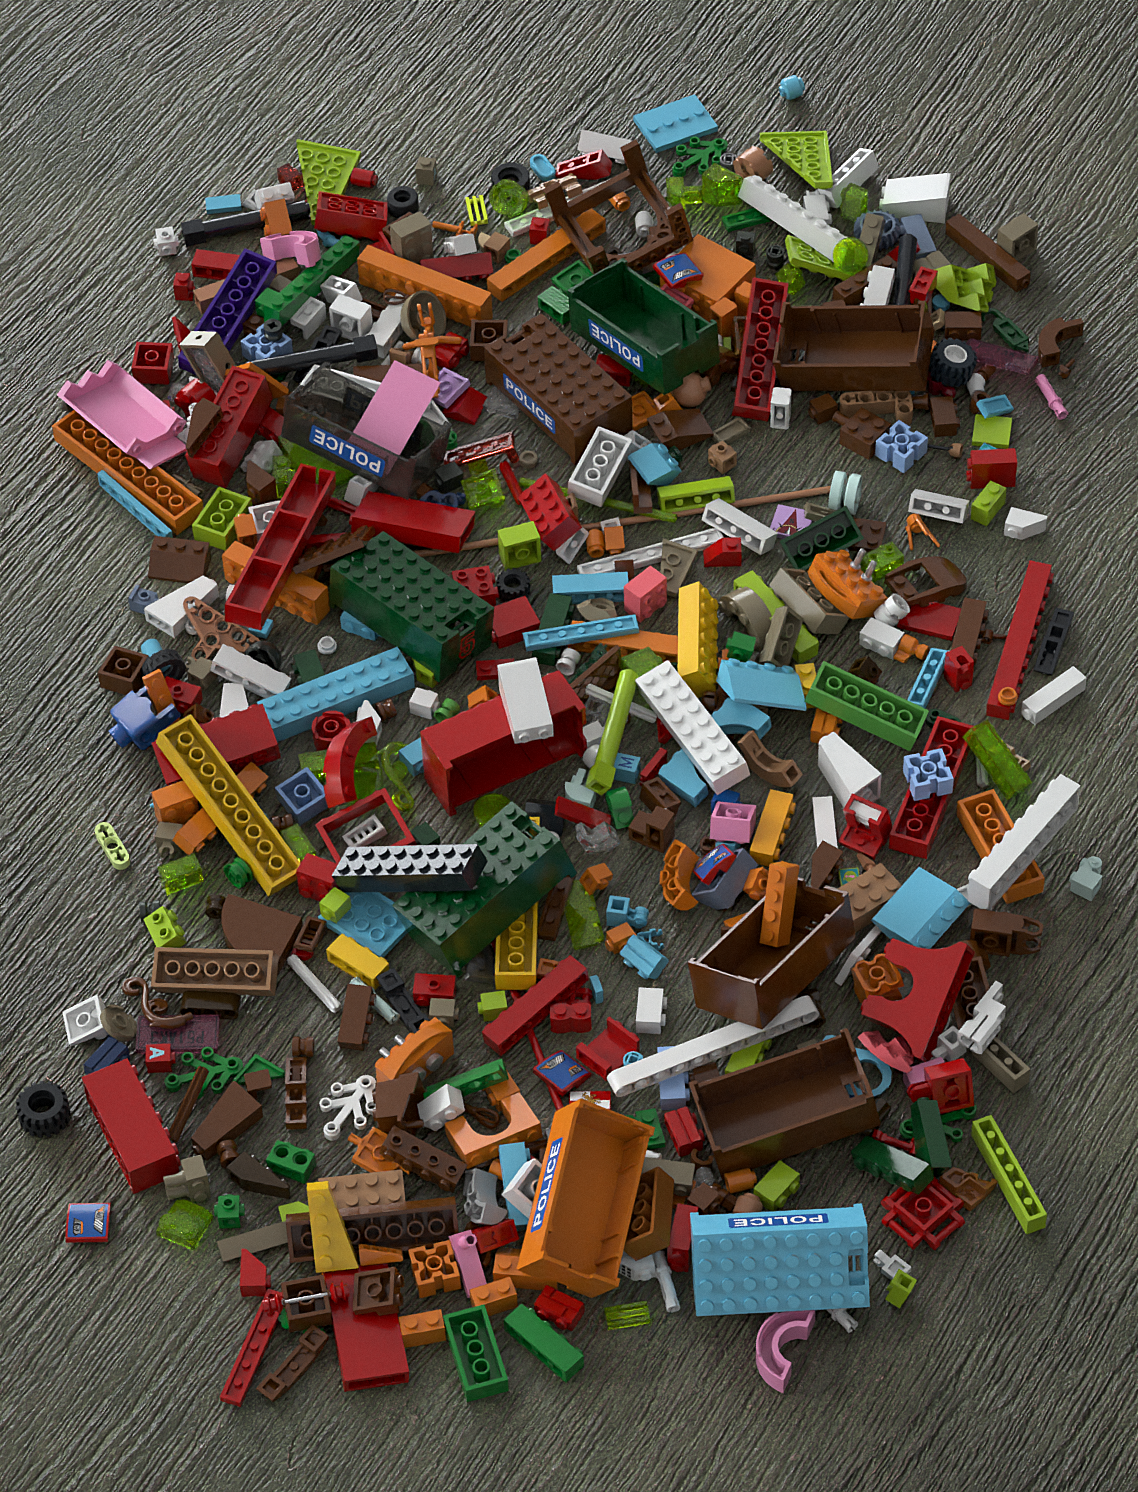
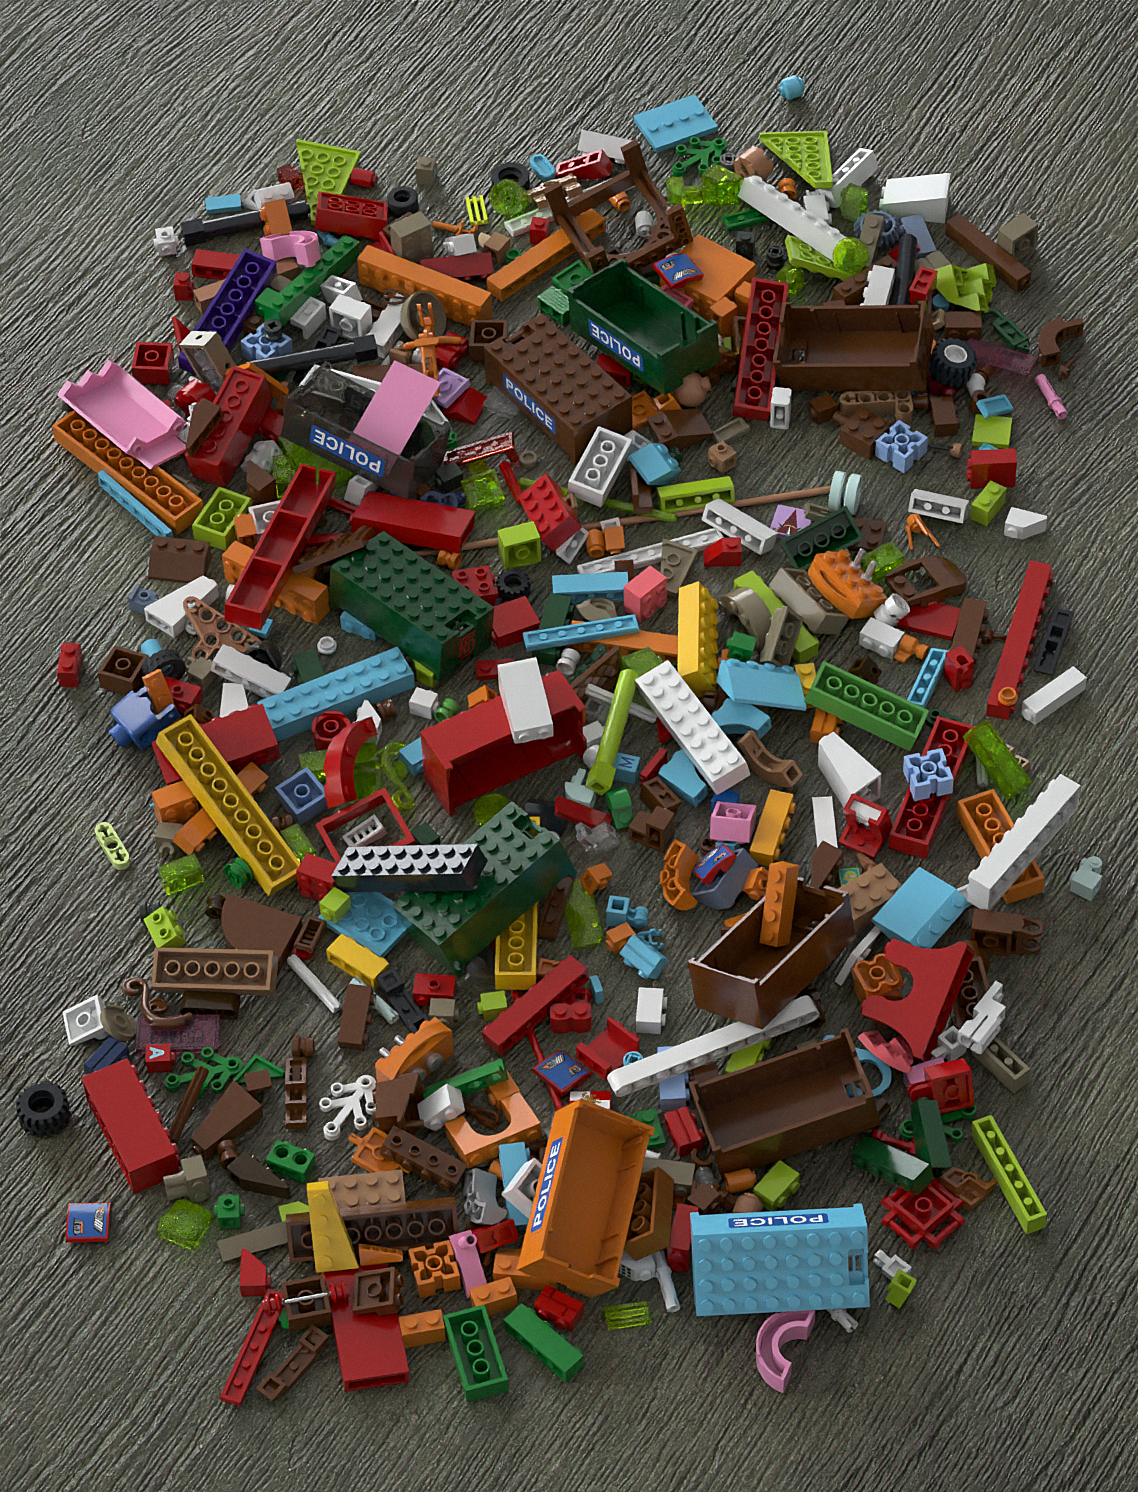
none -> red brick [57,643,83,687]
none -> orange wheel [437,550,462,571]
none -> orange wheel [778,178,797,201]

